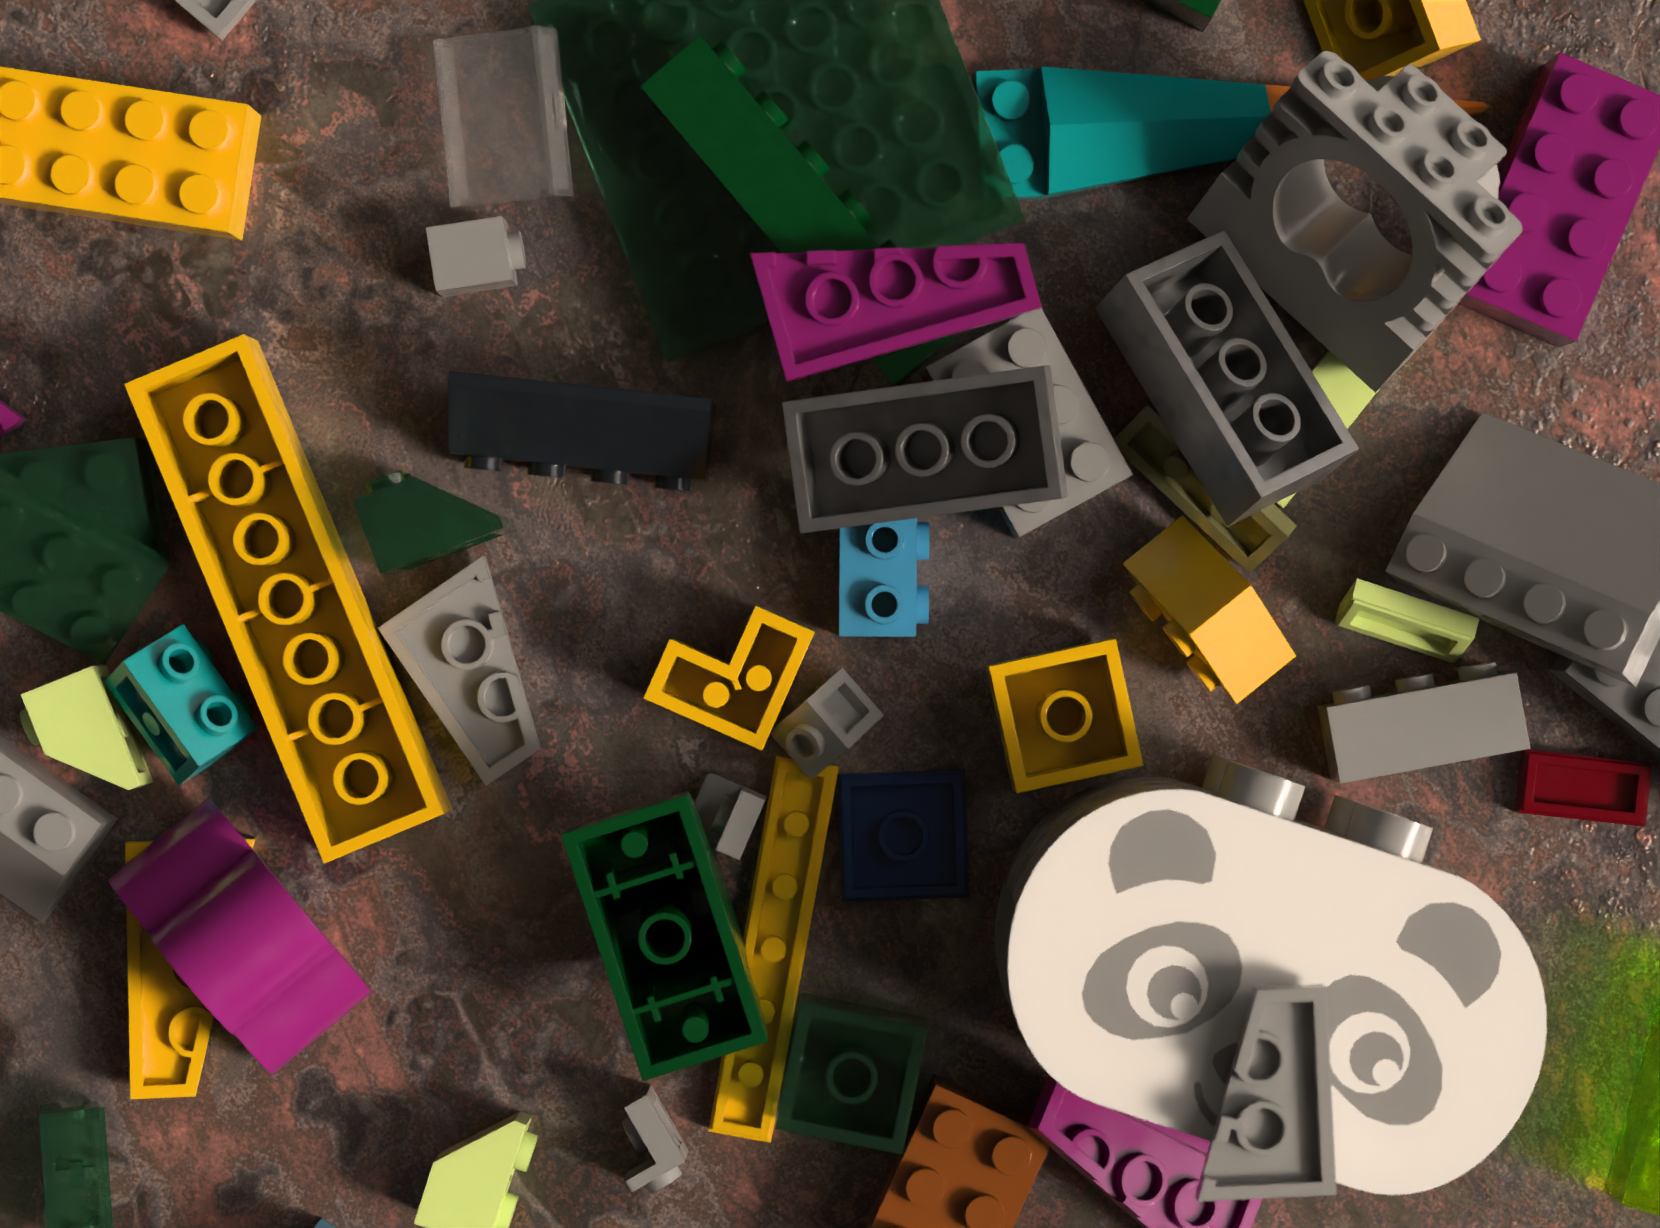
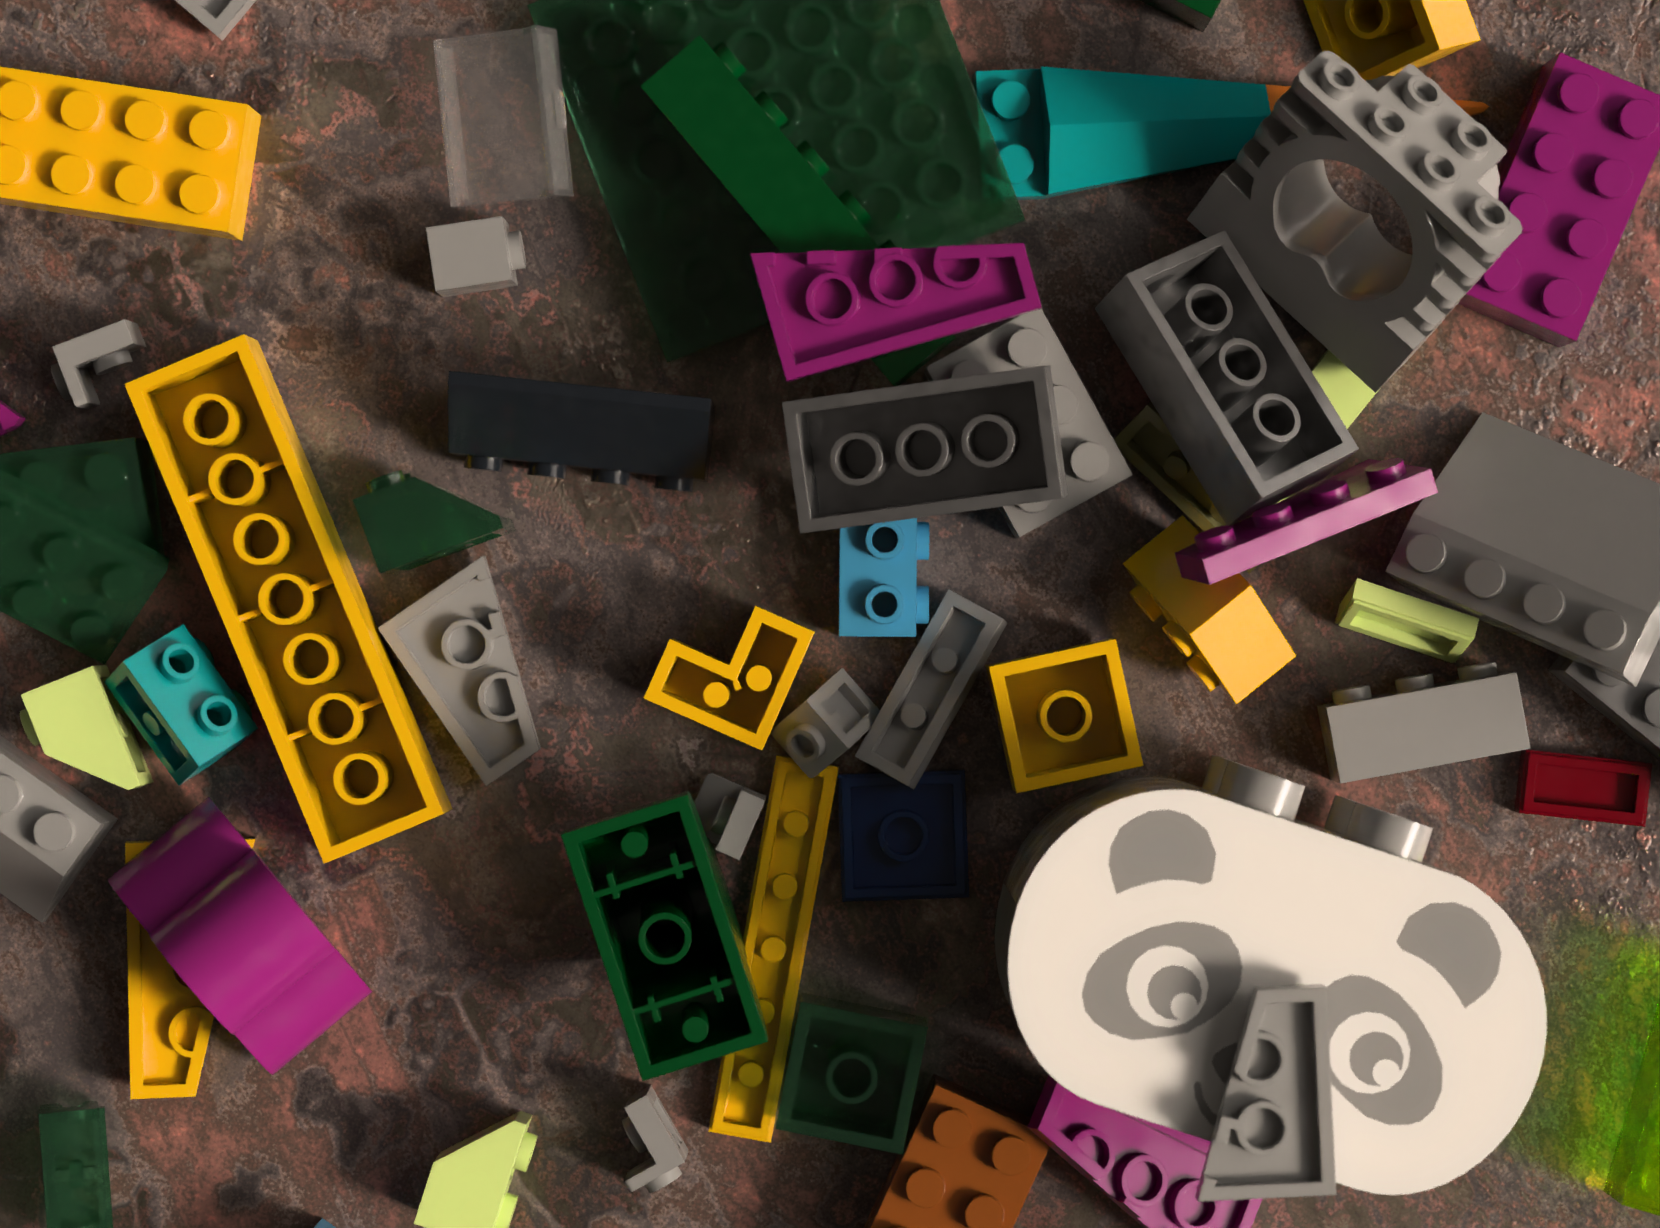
none -> light grey bracket [51,319,146,409]
none -> light grey plate [855,589,1008,790]
none -> magenta wing [1175,458,1438,585]

